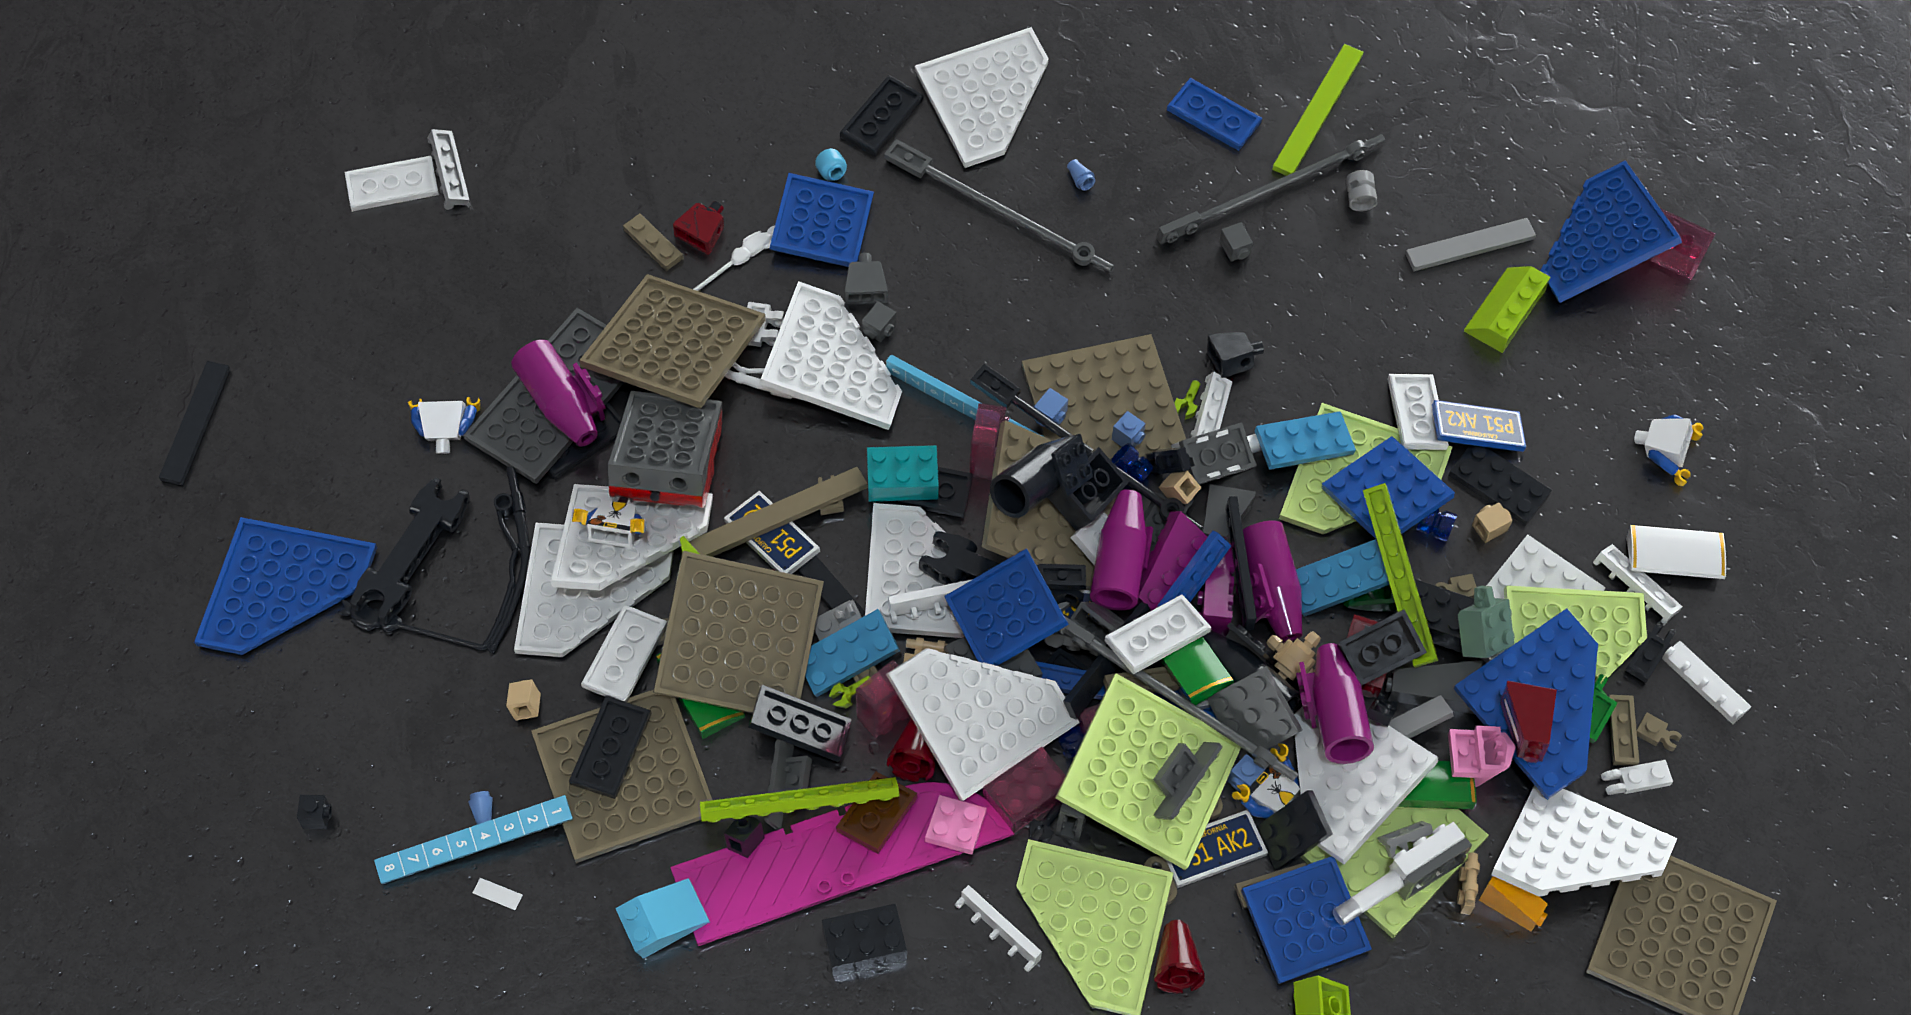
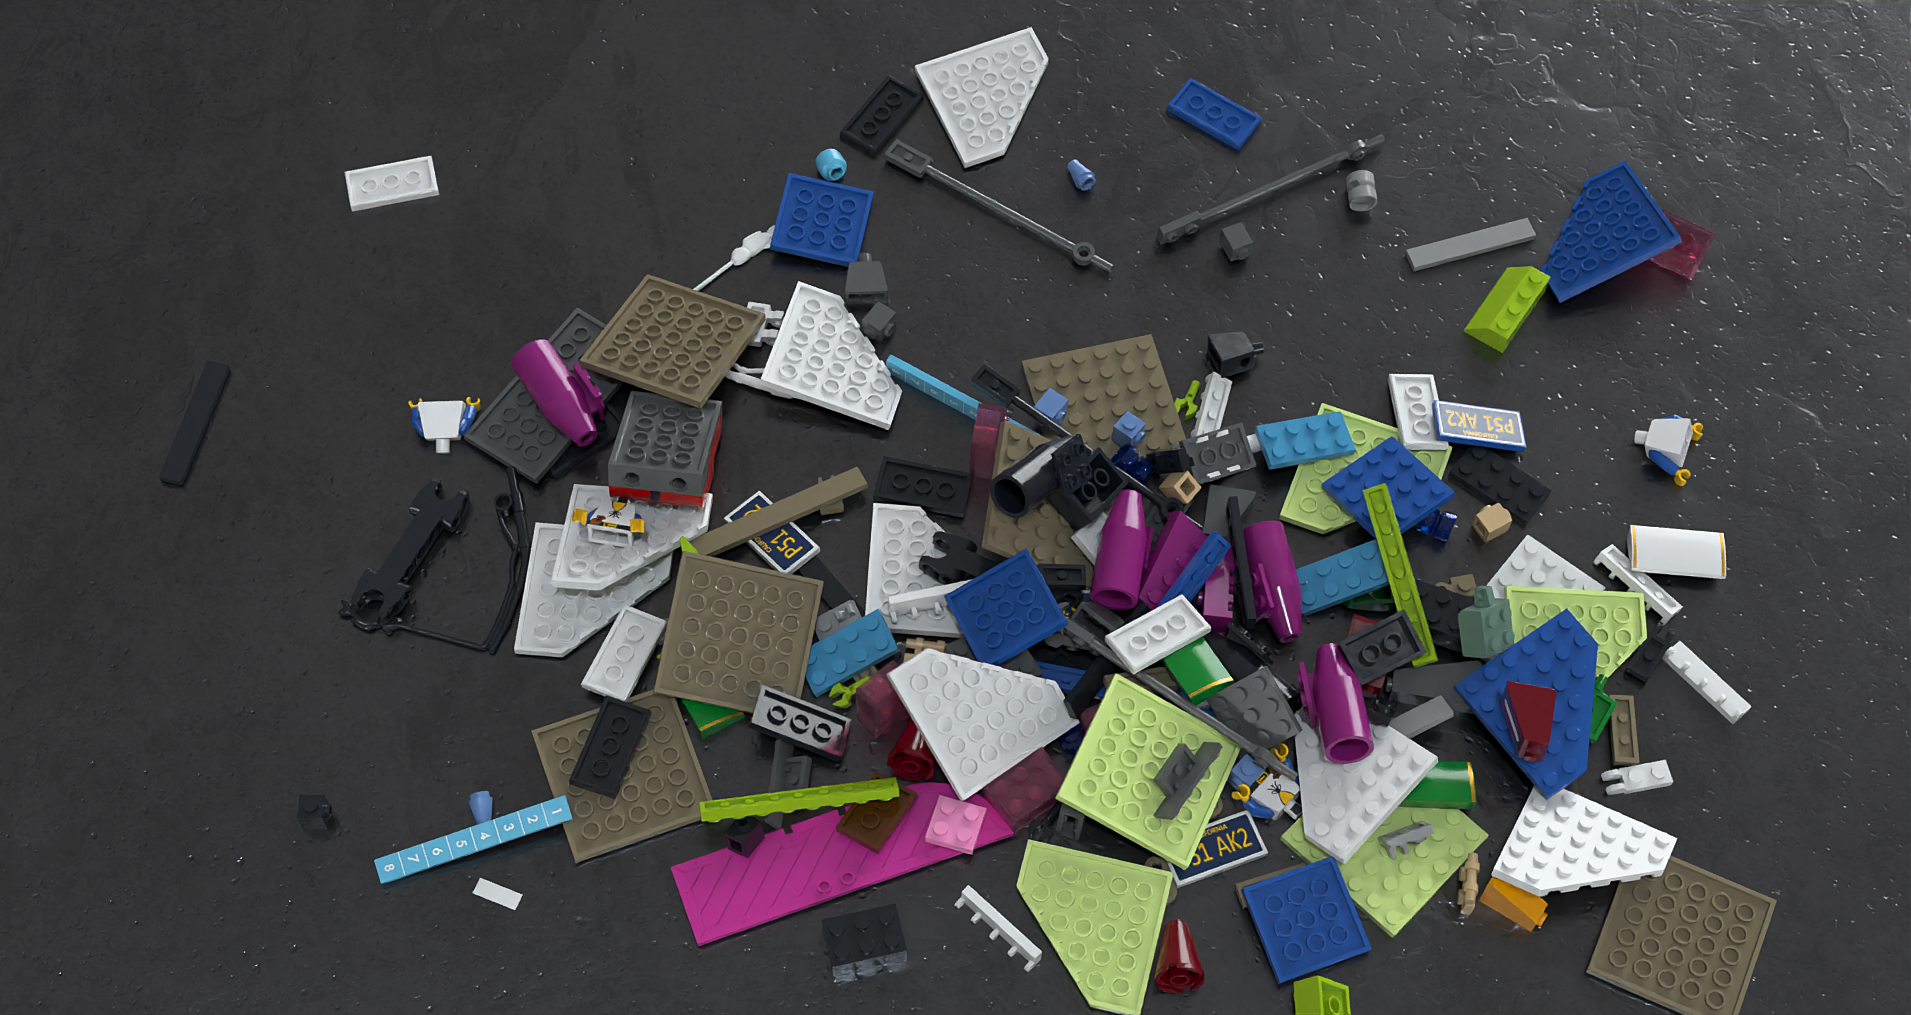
blue plate [194,517,377,655] -> none
light grey hinge [427,129,469,210] -> none
tan brick [506,679,541,721] -> none
medium azure slope [615,878,710,958] -> none
dark tan plate [623,213,683,271] -> none
dark red torso [673,201,724,255] -> none
teal brick [867,445,939,502] -> none
black plate [1256,790,1333,870] -> none
tan piece [1267,631,1321,682] -> none
lime tile [1272,44,1364,176] -> none
piece [1333,822,1472,925] -> none
bright pink piece [1448,726,1516,787] -> none
dark tan plate [1637,713,1682,751] -> none

